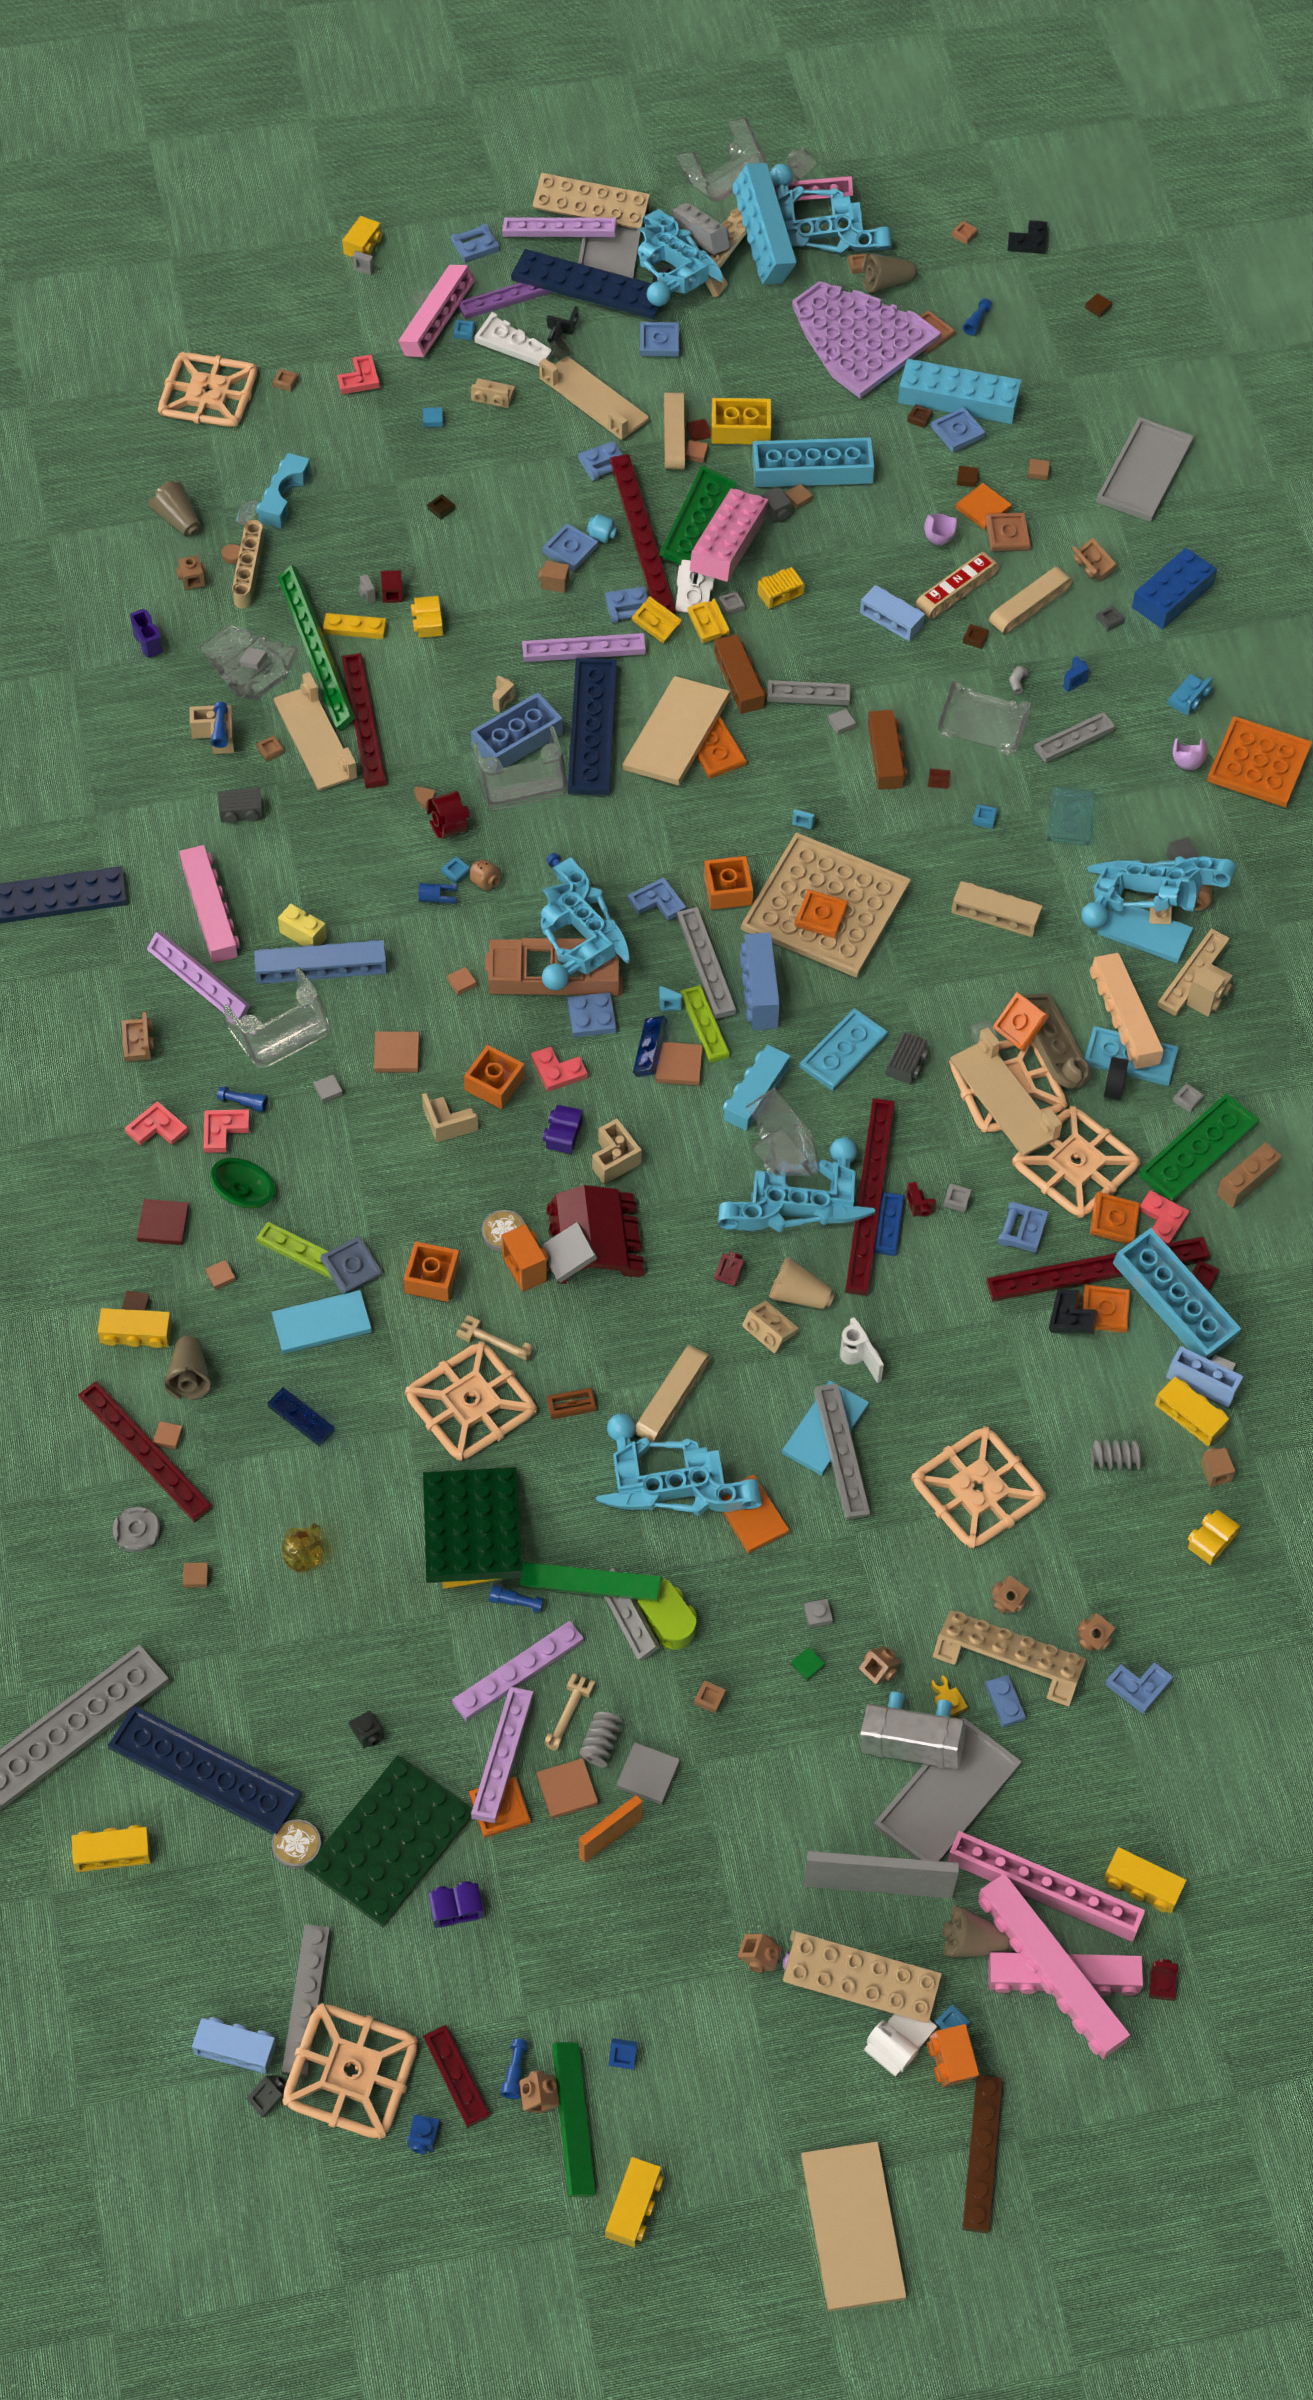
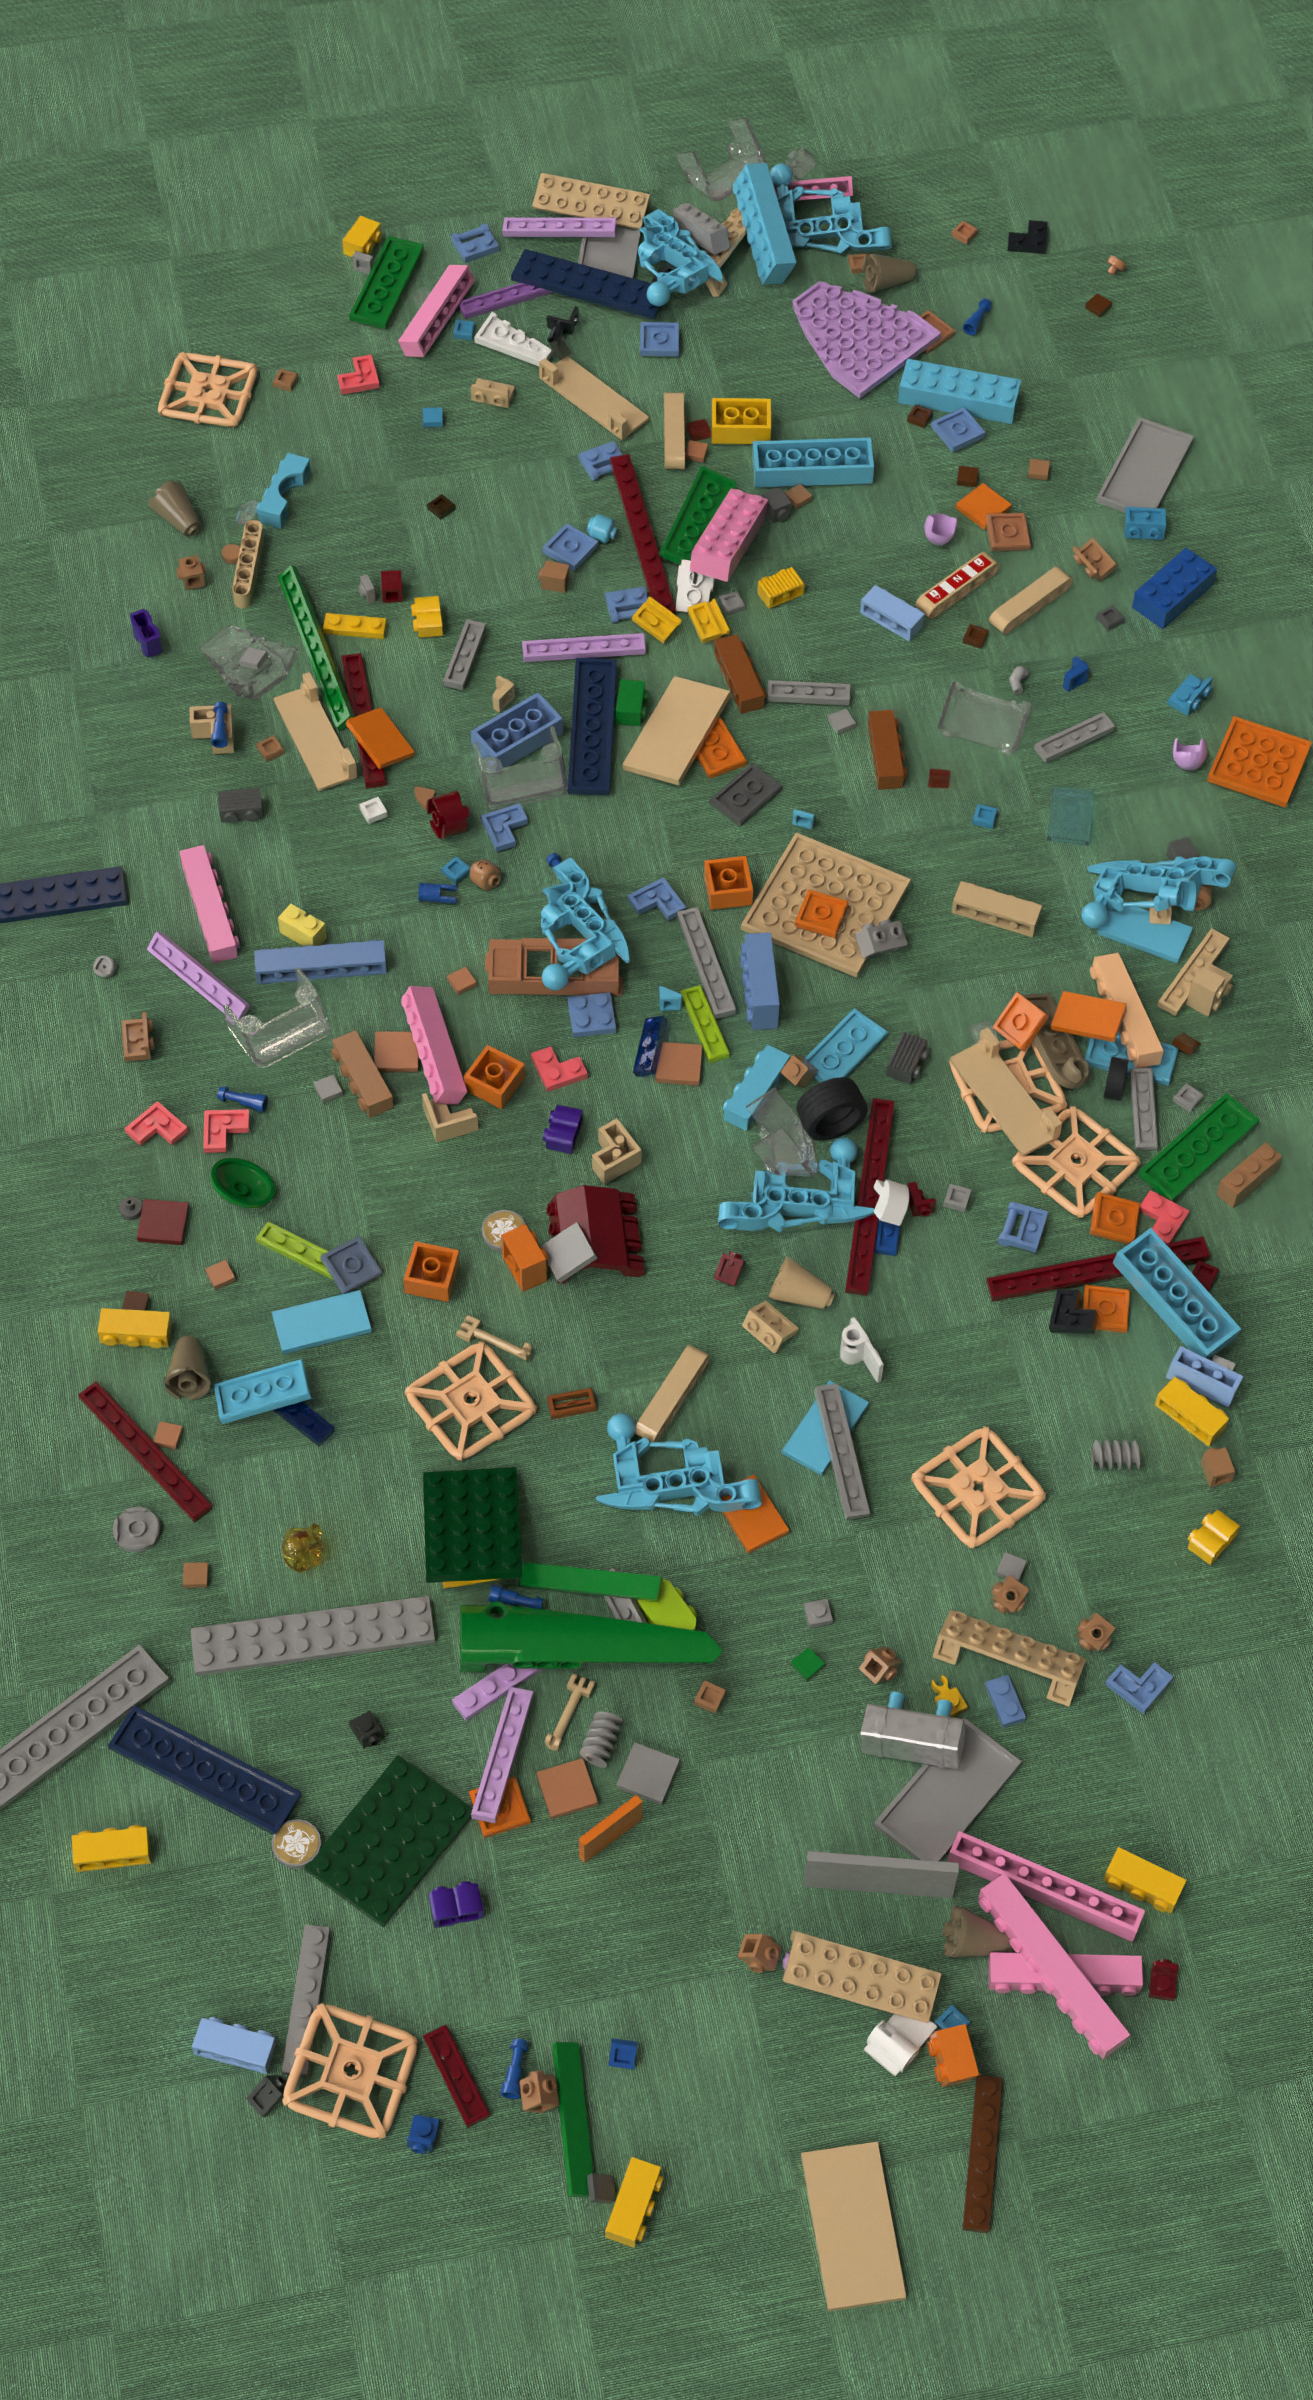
none -> light grey tile [93,956,116,978]
none -> dark grey tile [119,1197,142,1221]
none -> light grey plate [190,1596,435,1676]
none -> medium azure tile [214,1359,311,1424]
none -> medium nougat brick [330,1030,393,1118]
none -> orange tile [346,707,415,769]
none -> green plate [349,236,424,329]
none -> white plate [359,797,388,824]
none -> bright pink brick [401,986,467,1105]
none -> light grey plate [443,619,486,690]
none -> green panel [460,1601,723,1672]
none -> medium blue plate [481,803,528,852]
none -> dark grey tile [587,2173,616,2204]
none -> green brick [616,679,649,726]
none -> dark grey tile [710,763,783,827]
none -> medium nougat brick [780,1055,819,1087]
none -> black tyre [796,1077,868,1141]
none -> light grey brick [855,919,908,958]
none -> white brick [873,1179,909,1226]
none -> light grey tile [996,1552,1027,1581]
none -> orange tile [1051,991,1127,1042]
none -> nougat tile [1107,255,1127,276]
none -> dark azure bracket [1124,507,1166,540]
none -> light grey tile [1129,1068,1158,1151]
none -> reddish brown tile [1172,1033,1201,1055]

